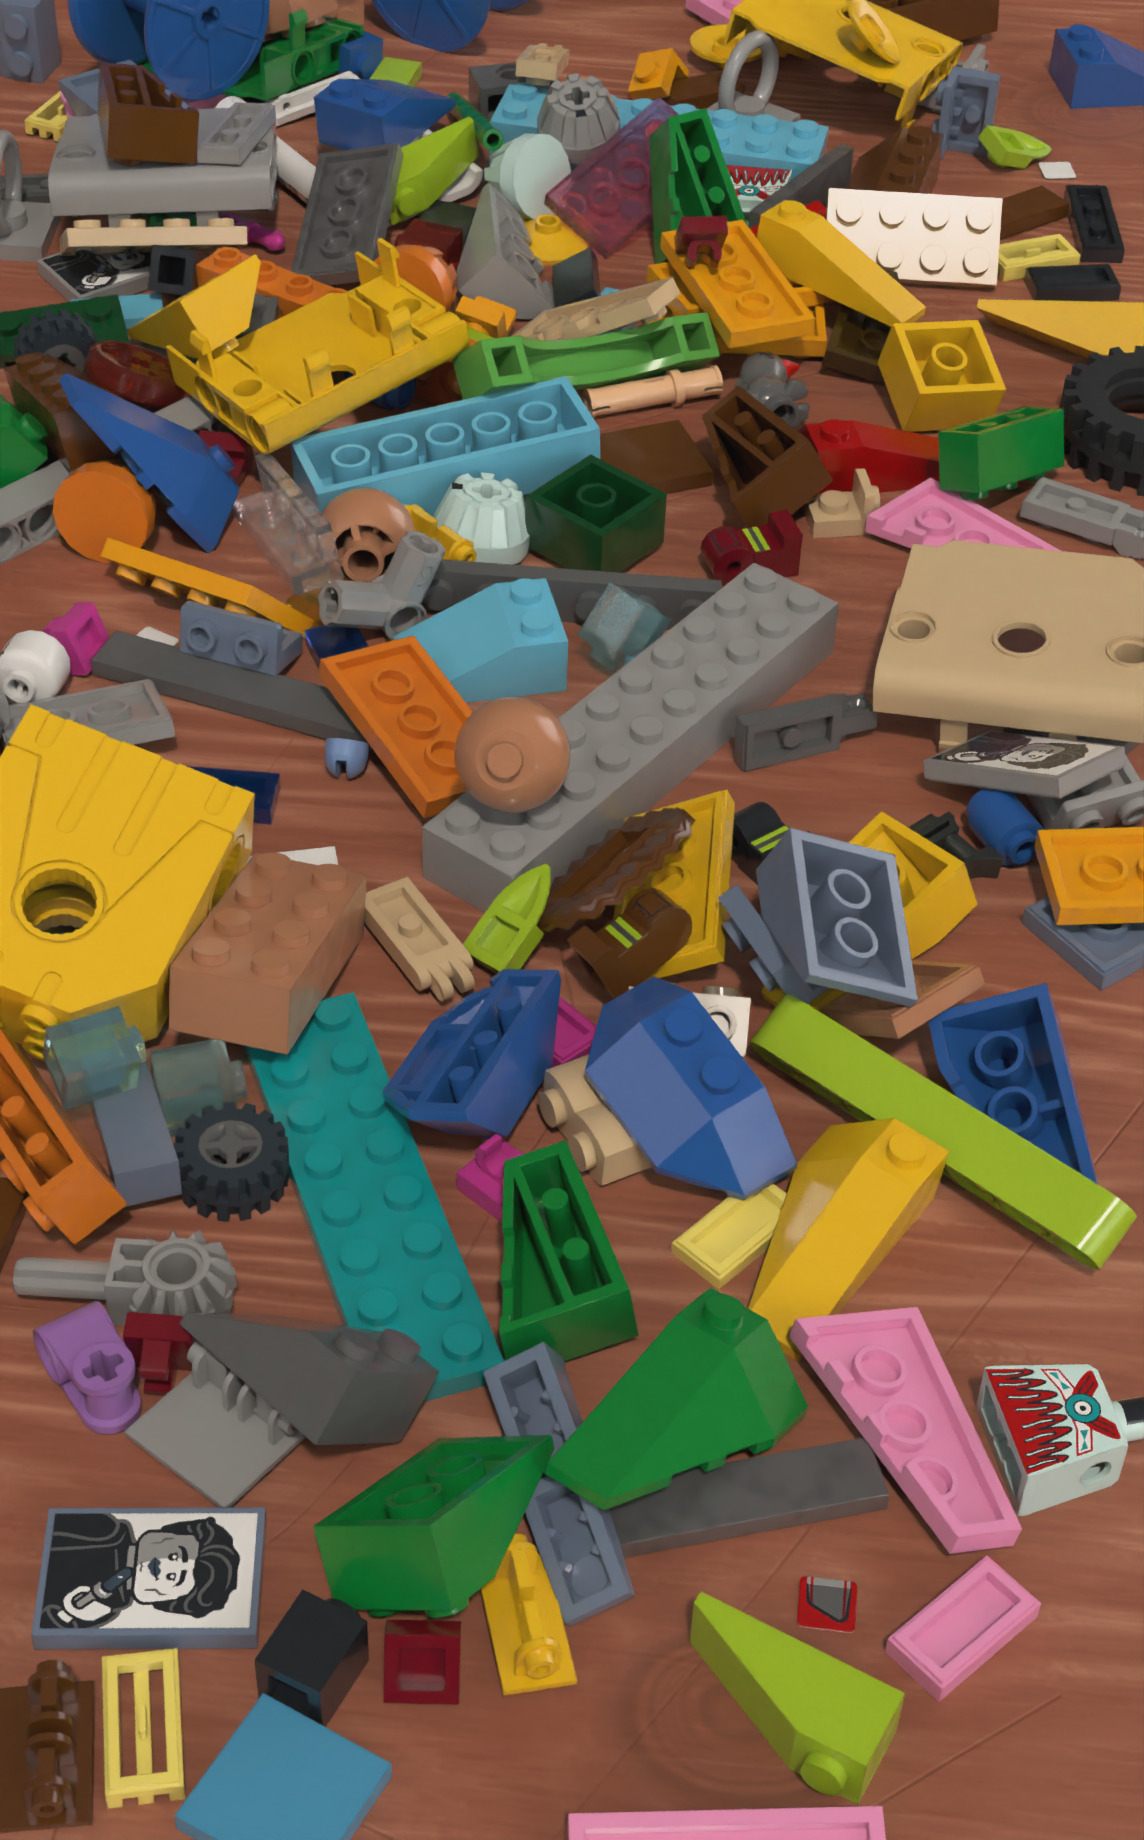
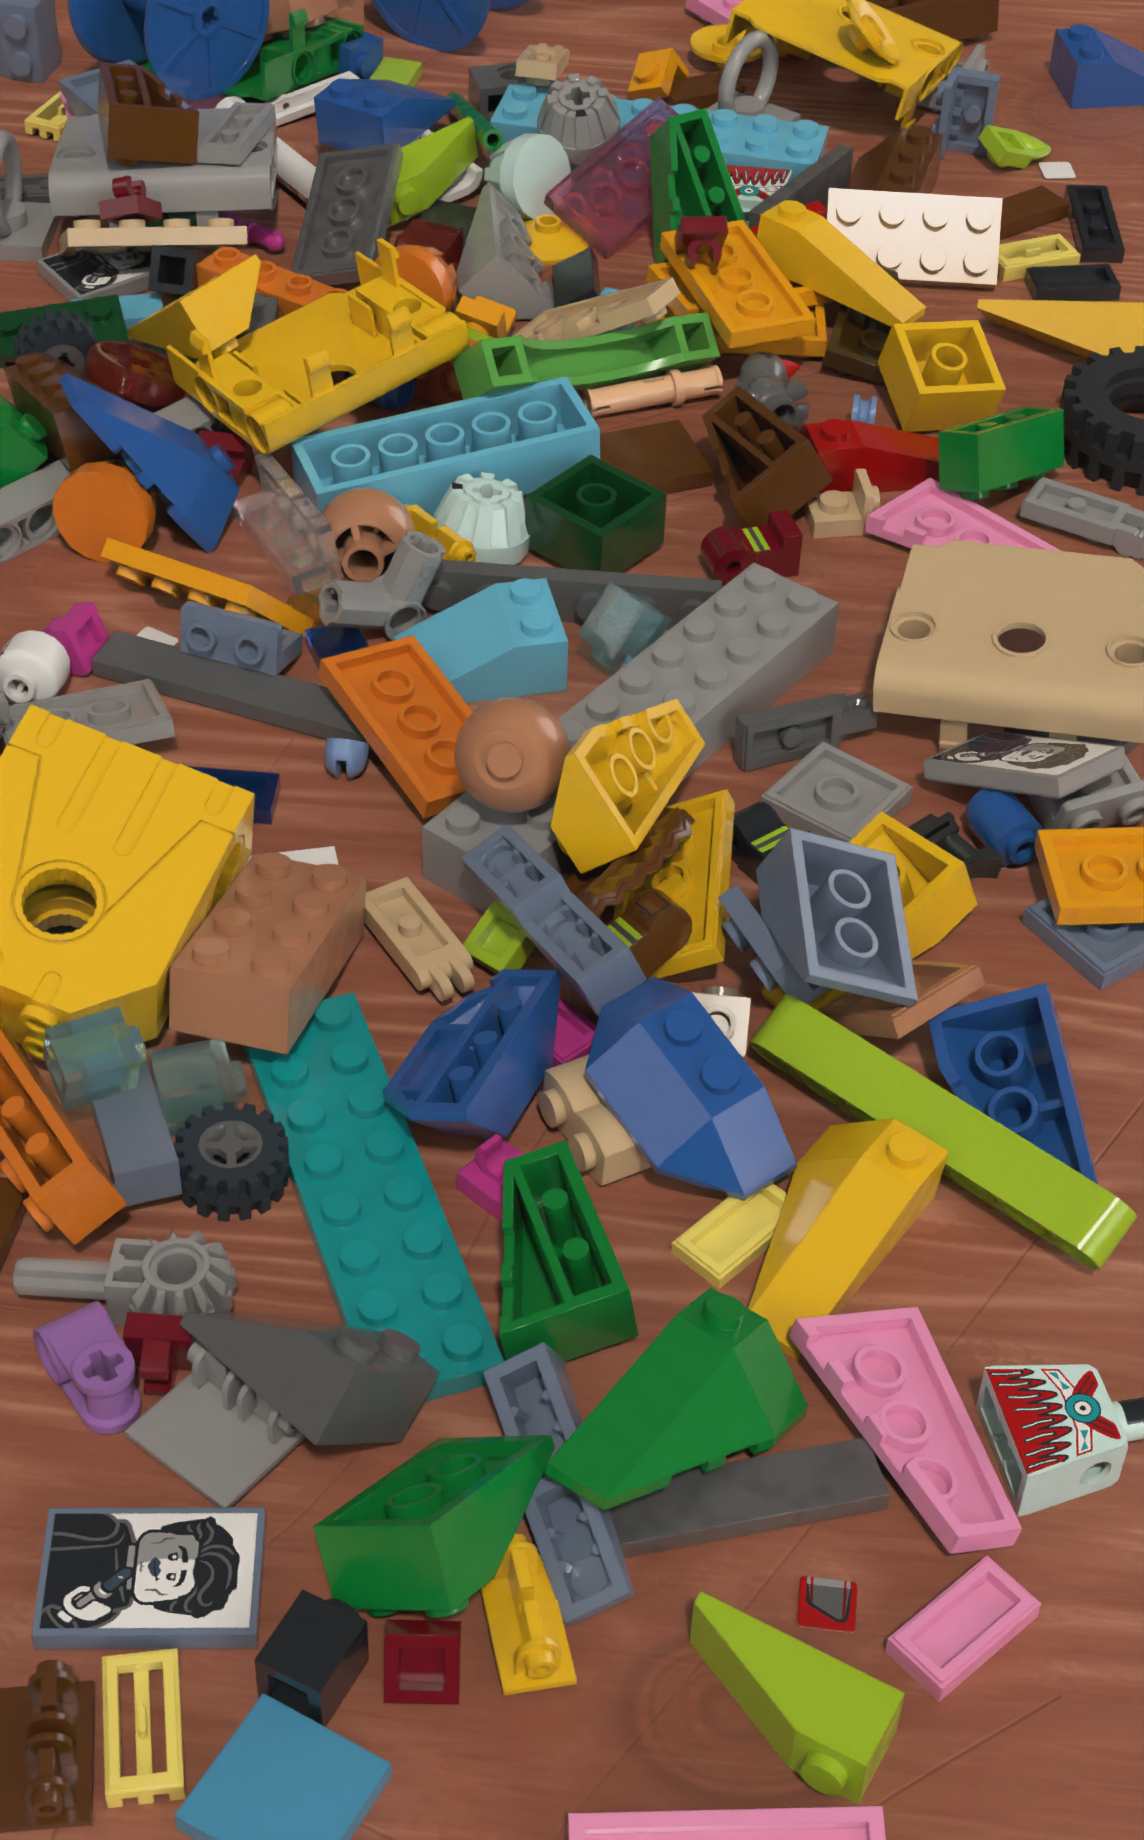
none -> dark red tile [99,176,163,225]
none -> sand blue slope [461,824,647,1016]
none -> yellow wedge [550,699,705,874]
none -> light grey tile [760,741,913,842]
none -> medium blue bush [851,394,878,424]

